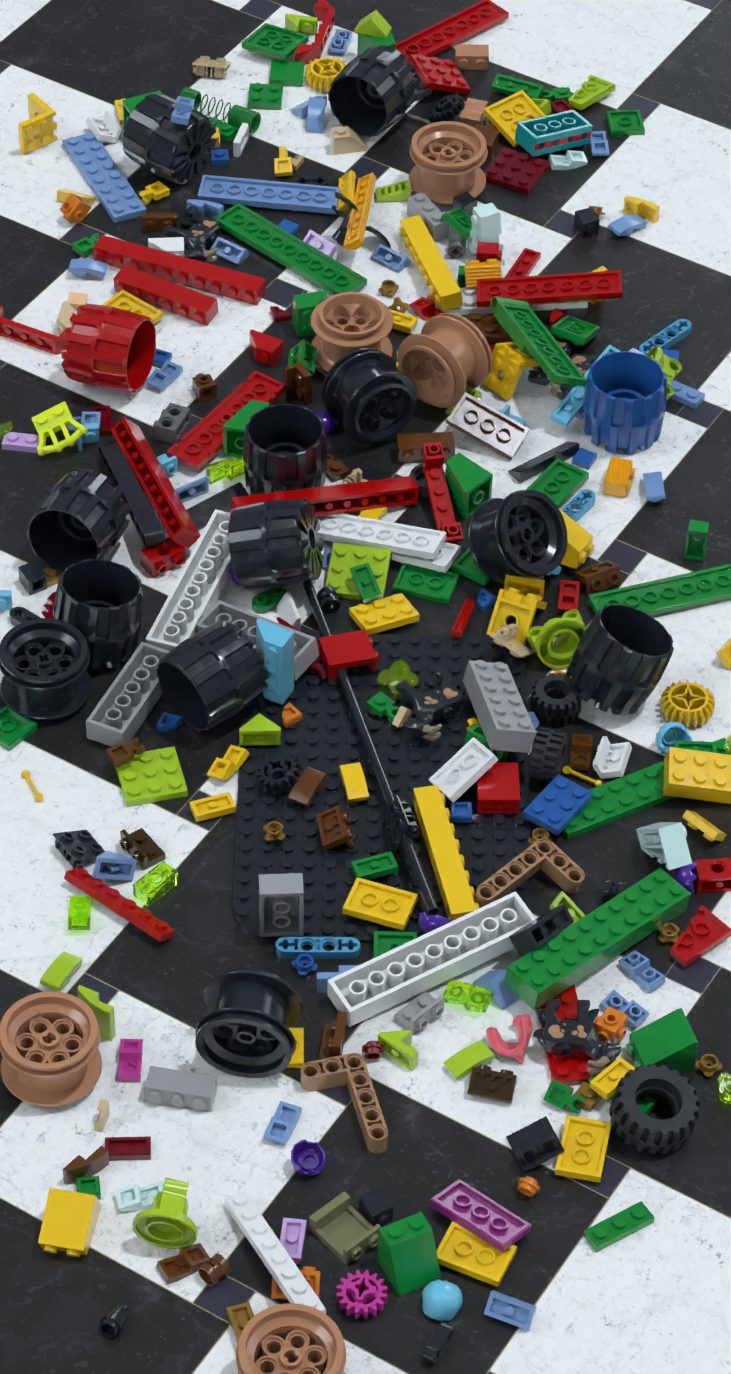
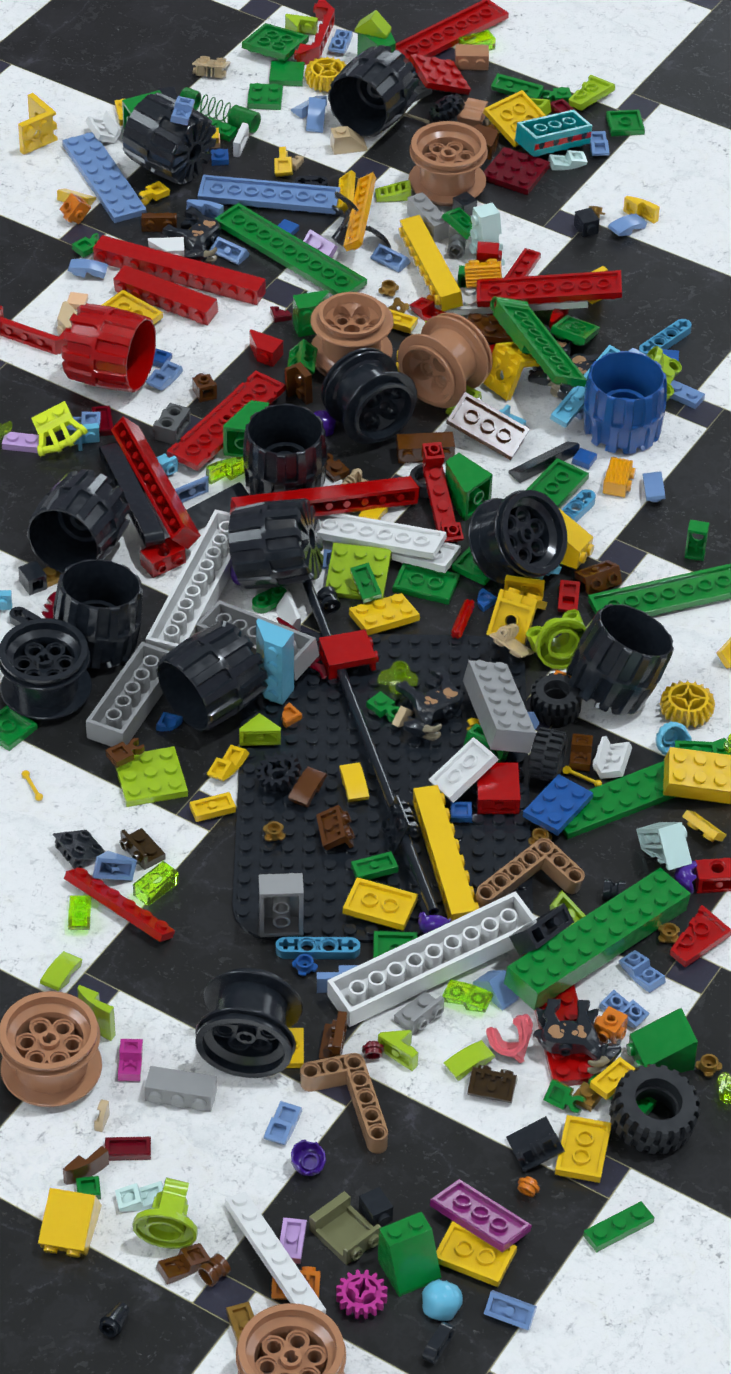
none -> clear neon green piece [459,30,496,51]

